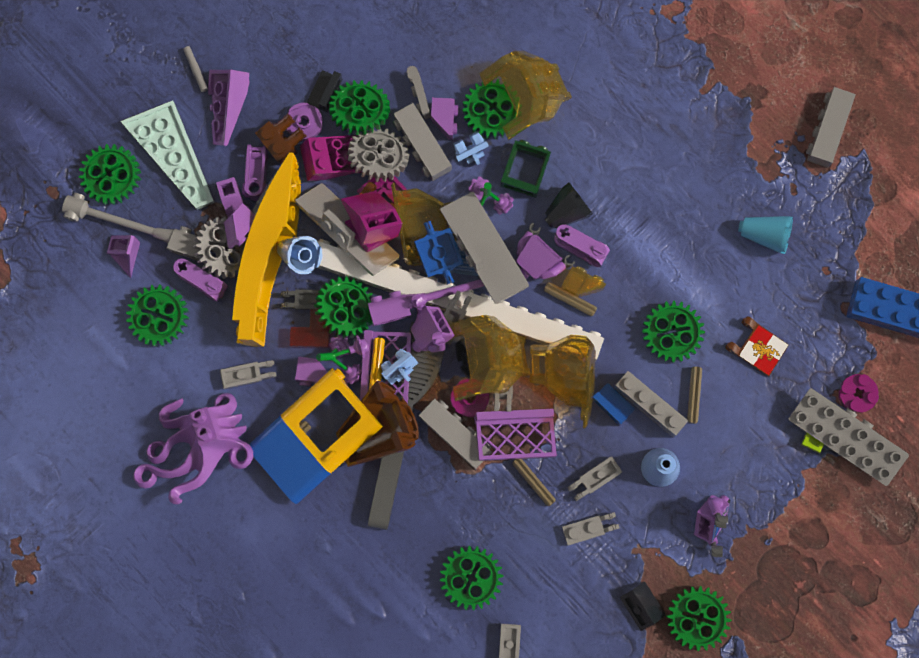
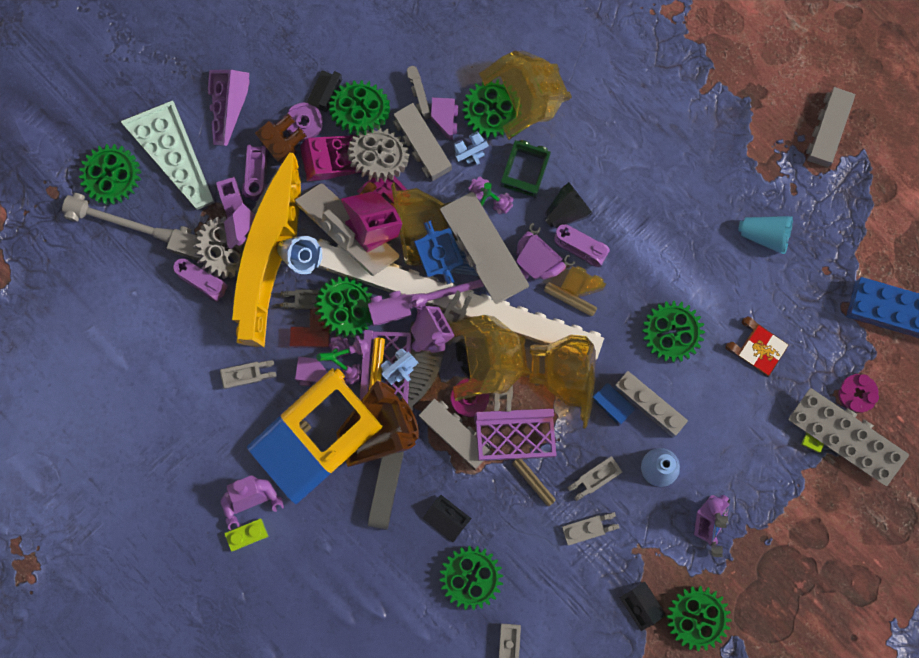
medium lavender slope [107,235,140,278] -> none
green gear [126,284,189,347] -> none
medium lavender hips [134,393,253,504] -> none
light grey piece [183,46,208,92] -> none
dark tan axle [687,367,702,424] -> none
none -> medium lavender torso [221,476,284,530]
none -> lime plate [224,519,269,552]
none -> black panel [423,495,472,542]

